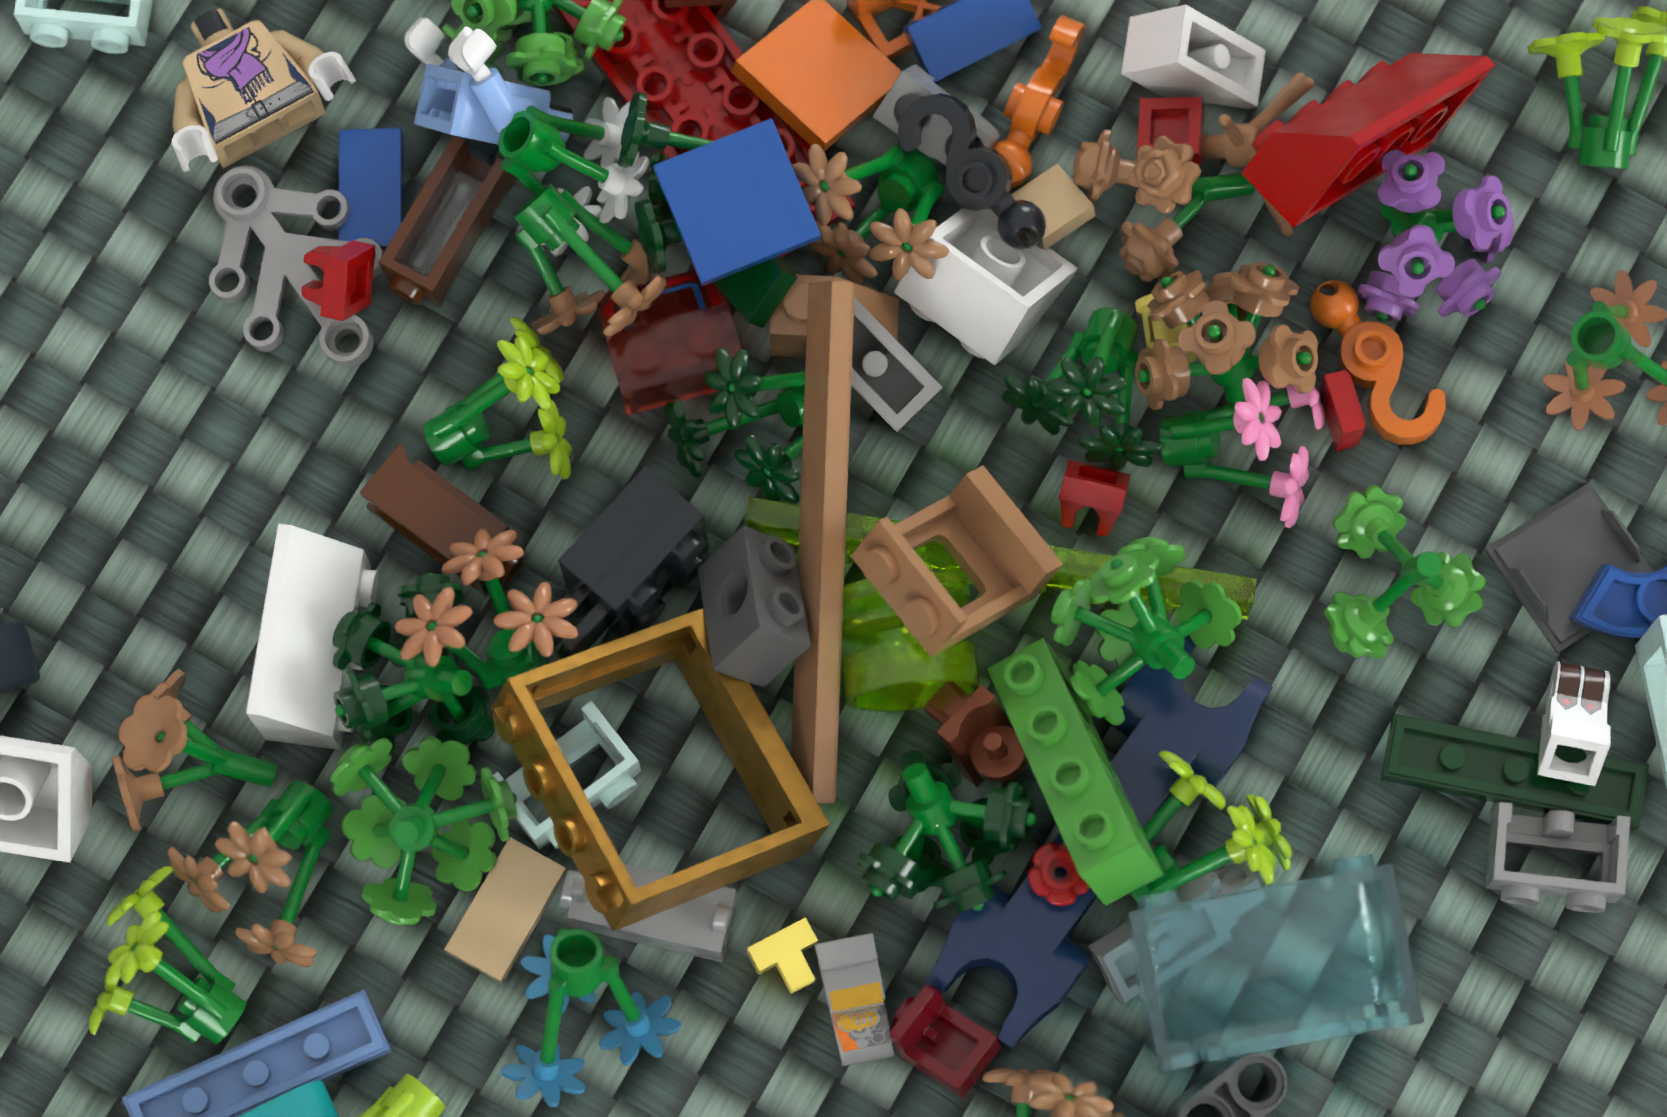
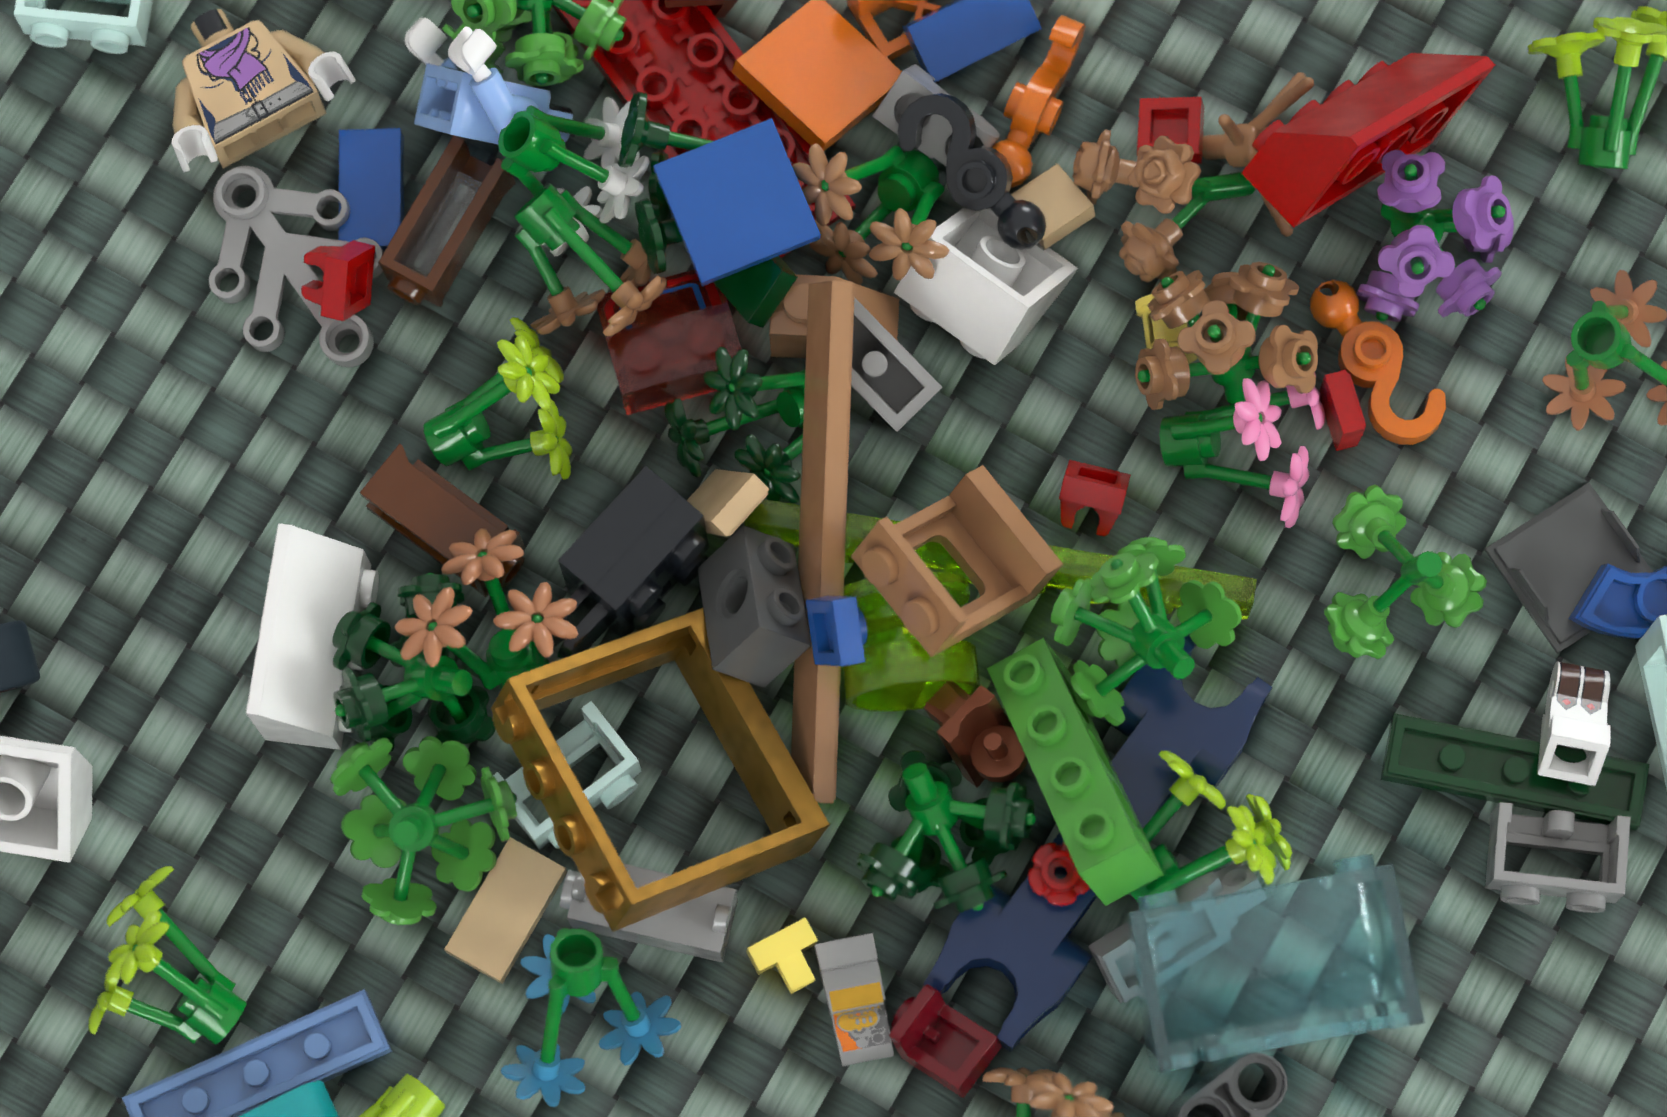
medium nougat plant [112,669,277,832] -> none
plant [168,781,333,968] -> none
dark green plant [1002,307,1162,471] -> none
white slope [1121,5,1266,109] -> none
none -> tan tile [687,469,769,537]
none -> blue plate [805,596,867,666]

